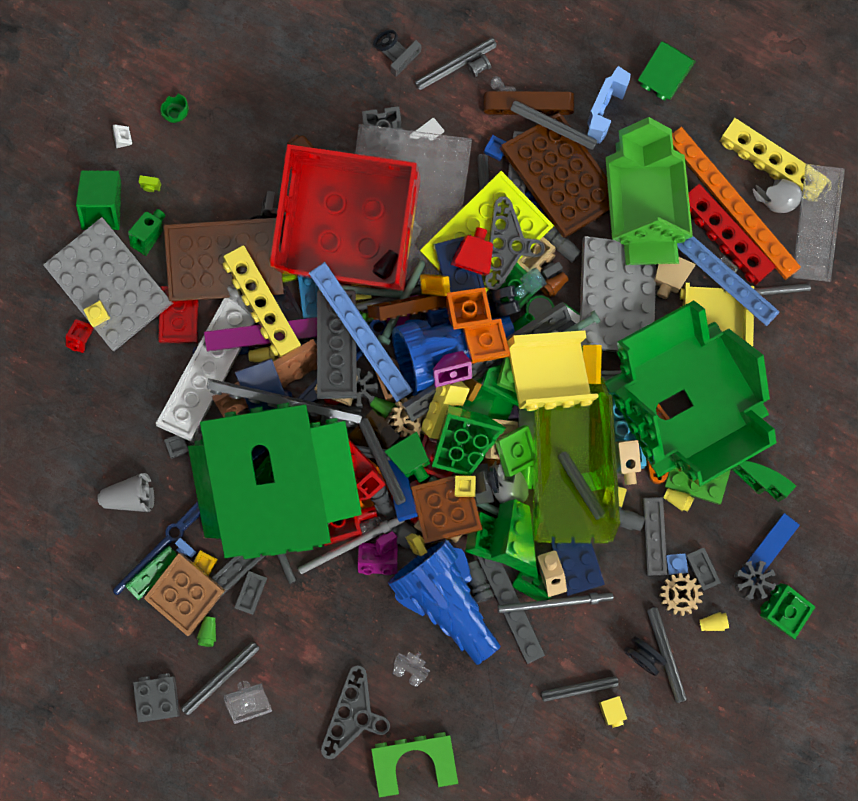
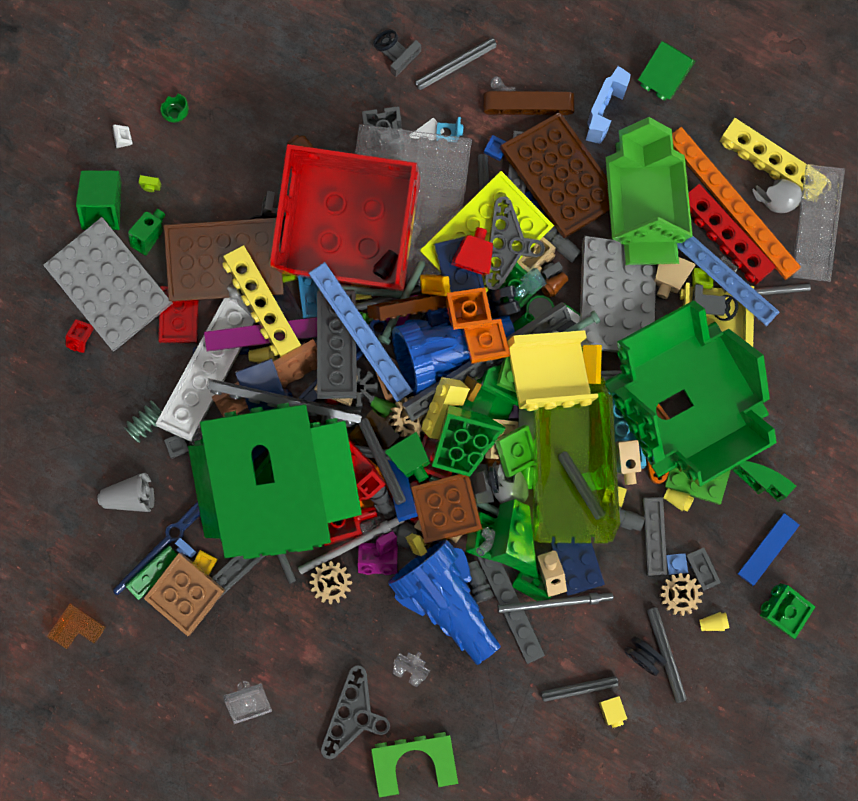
light yellow plate [84,301,110,327] -> none
dark grey brick [133,673,180,722] -> none
dark grey axle [181,642,259,715] -> none
bright green cone [197,617,216,647] -> none
dark grey plate [235,571,268,615] -> none
magenta slope [433,351,472,388] -> none
light yellow plate [455,476,476,497] -> none
dark grey bush [467,54,491,77] -> none
dark grey axle [511,101,597,149] -> none
dark grey gear [734,561,776,600] -> none
none -> clear orange panel [47,604,106,649]
none -> sand green piece [124,400,162,443]
none -> tan gear [310,561,352,604]
none -> medium azure bracket [436,117,463,143]
none -> clear arm [476,527,495,556]
none -> lime plate [692,268,713,290]
none -> dark grey piece [692,285,738,321]

